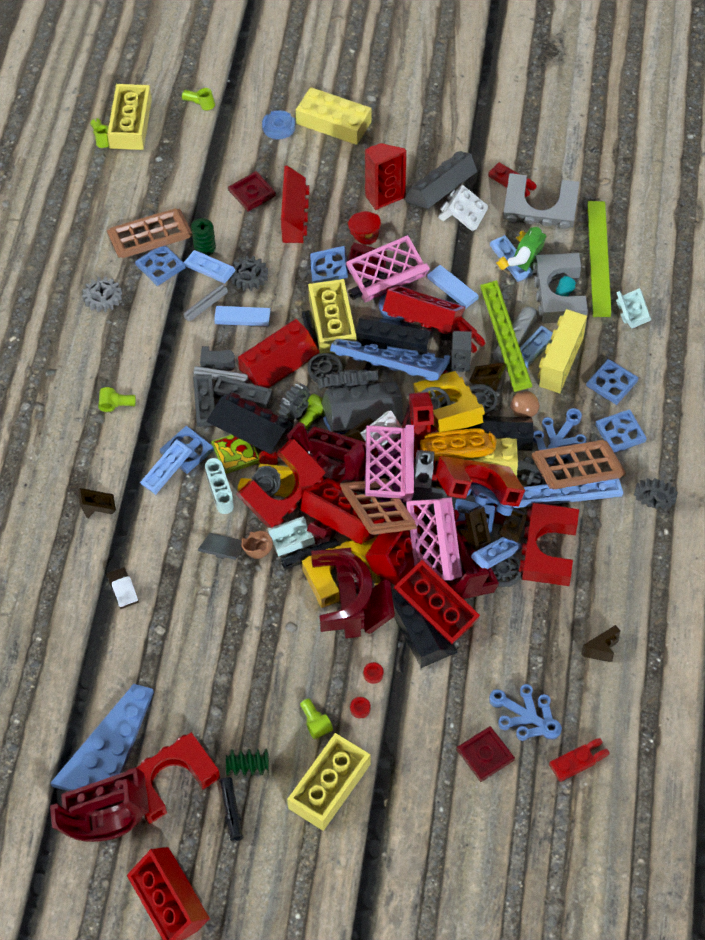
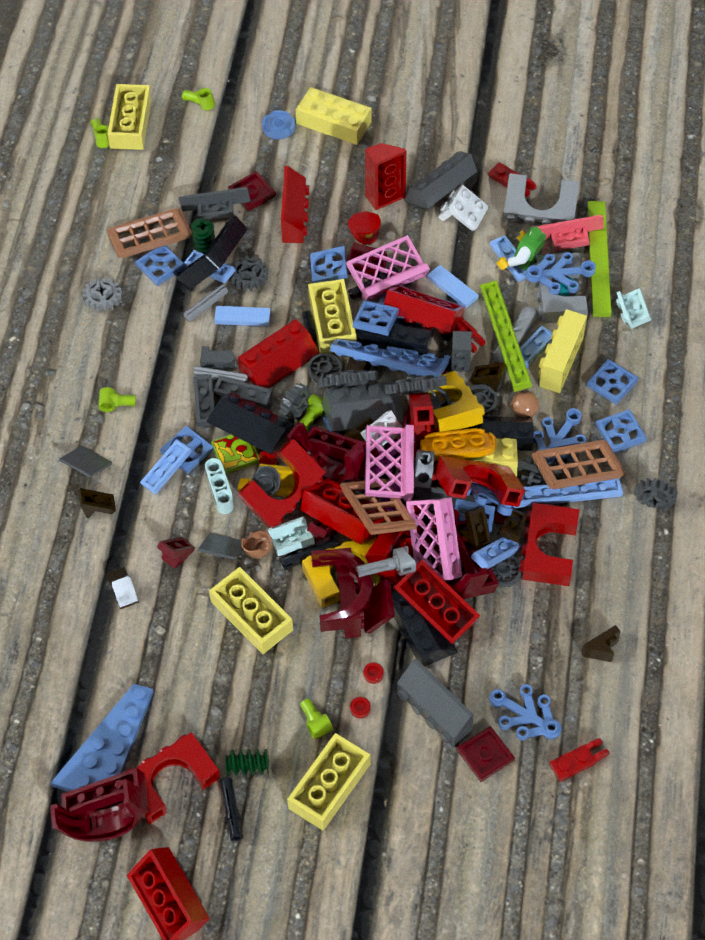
none -> dark grey piece [59,446,112,477]
none -> dark red slope [157,537,195,568]
none -> black beam [176,215,248,290]
none -> dark grey bracket [178,187,251,220]
none -> light yellow brick [209,567,293,654]
none -> medium blue piece [353,300,399,336]
none -> light grey piece [357,546,416,577]
none -> dark grey gear [384,375,447,396]
none -> dark grey slope [397,658,474,747]
none -> medium blue plant [525,252,596,295]
none -> coral bracket [536,215,604,251]

